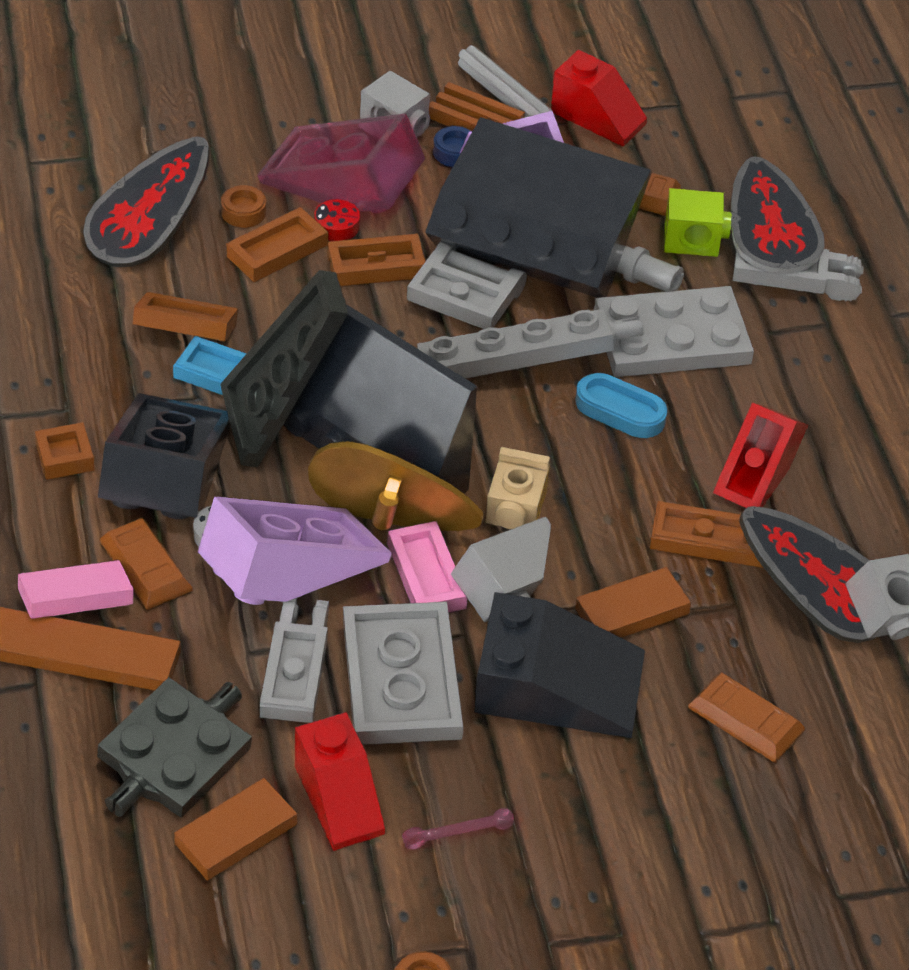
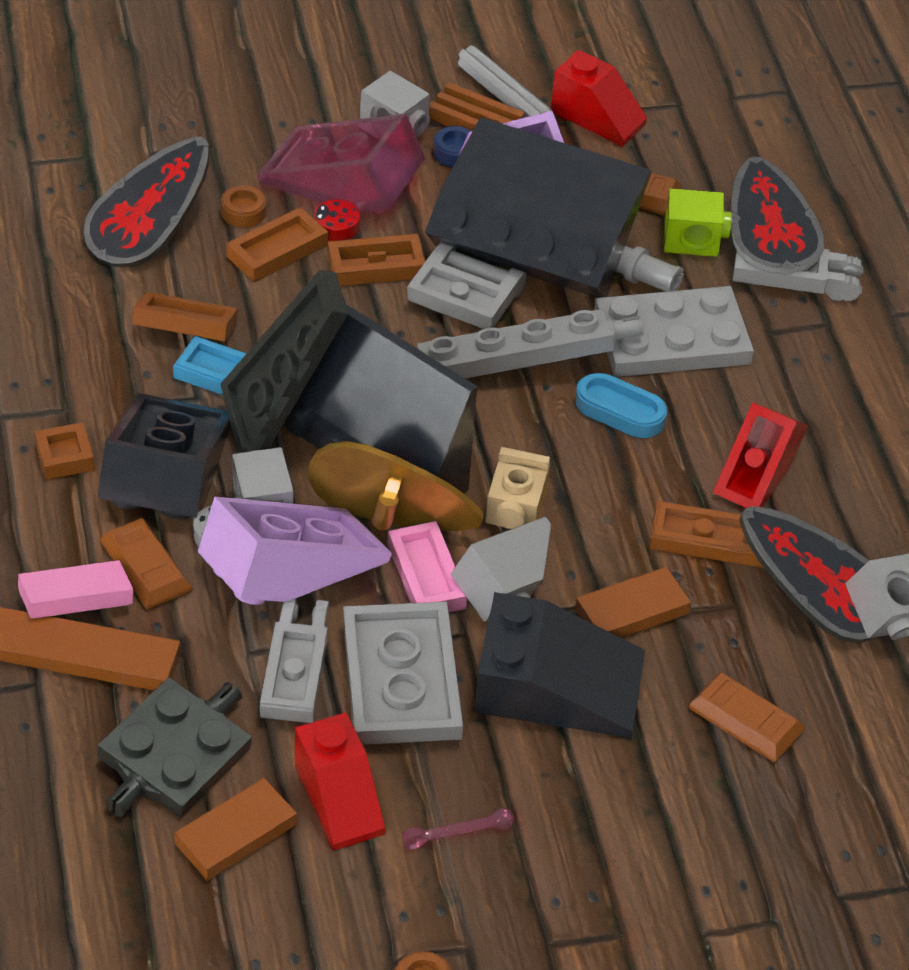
none -> light grey brick [232,447,293,504]

